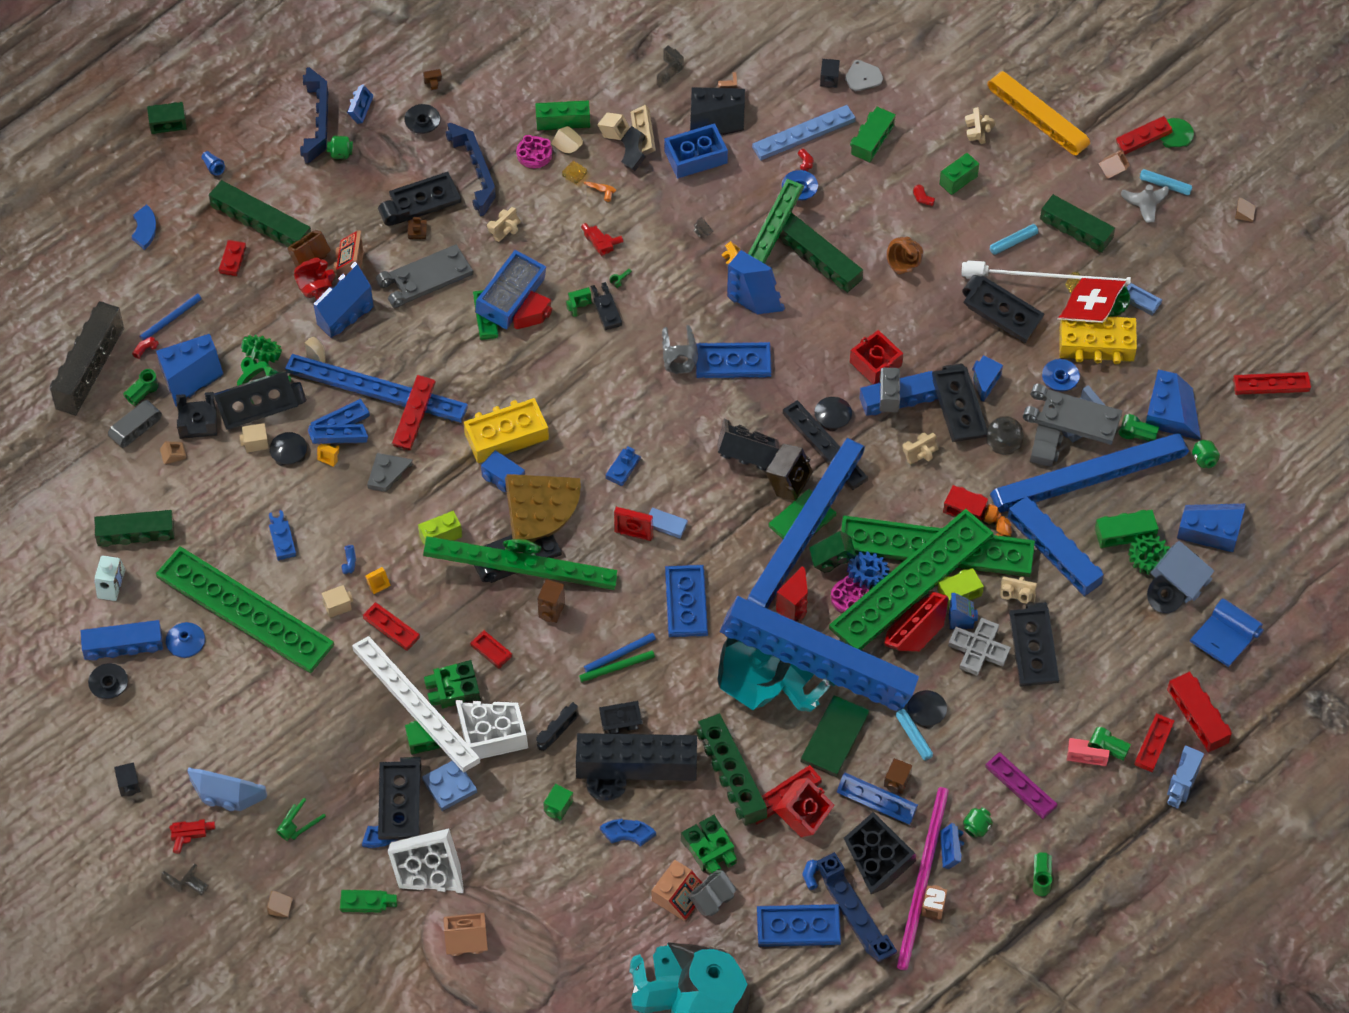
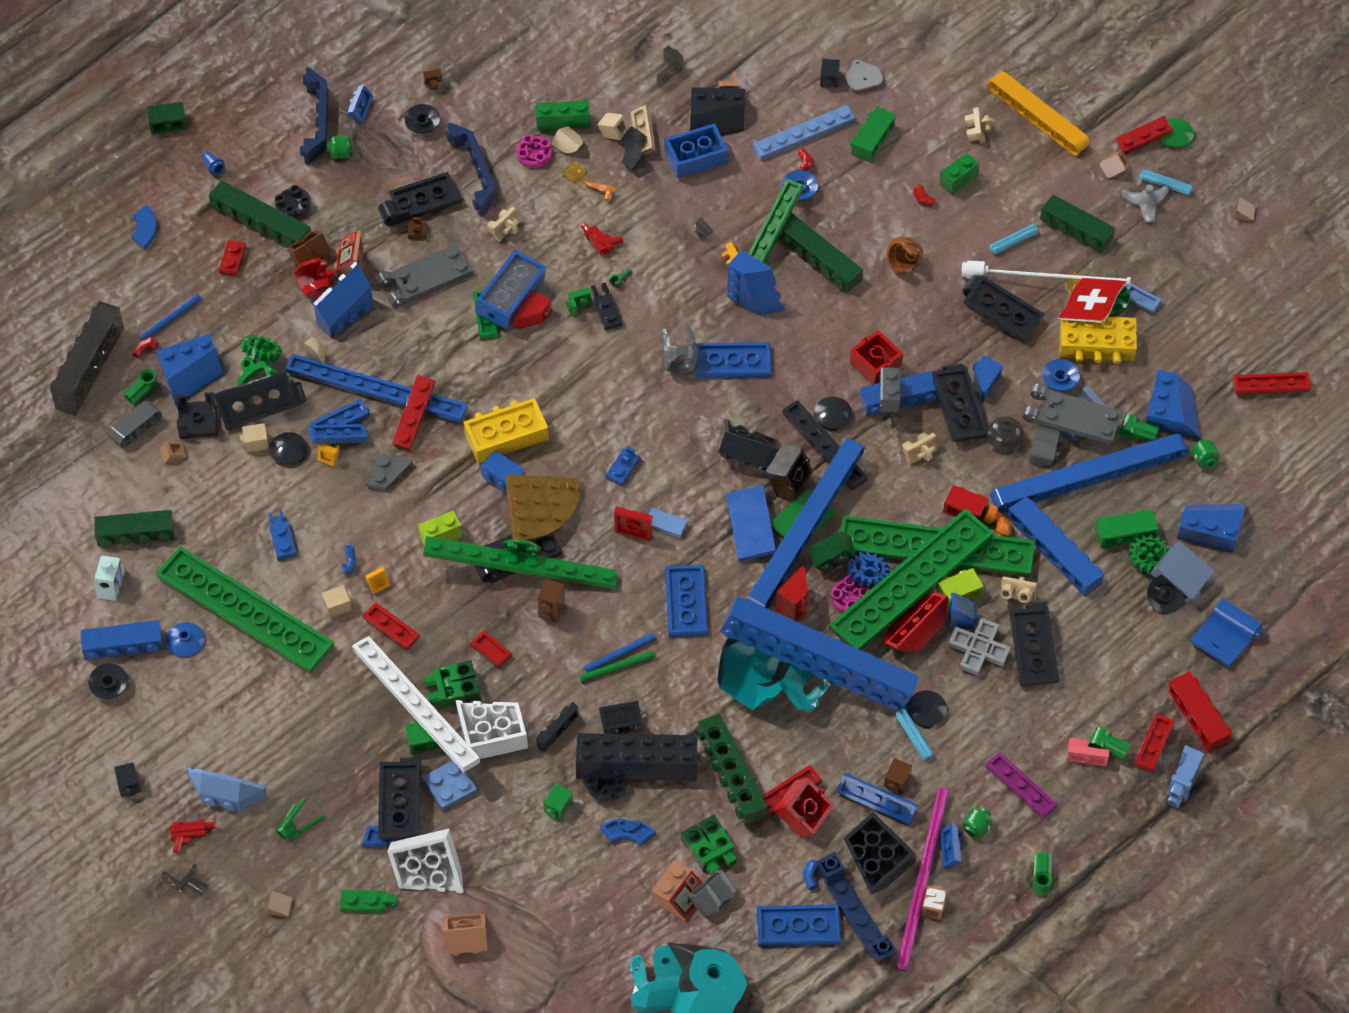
dark green tile [800,695,870,777] -> none
none -> black dish [275,185,311,217]
none -> blue tile [726,485,776,562]

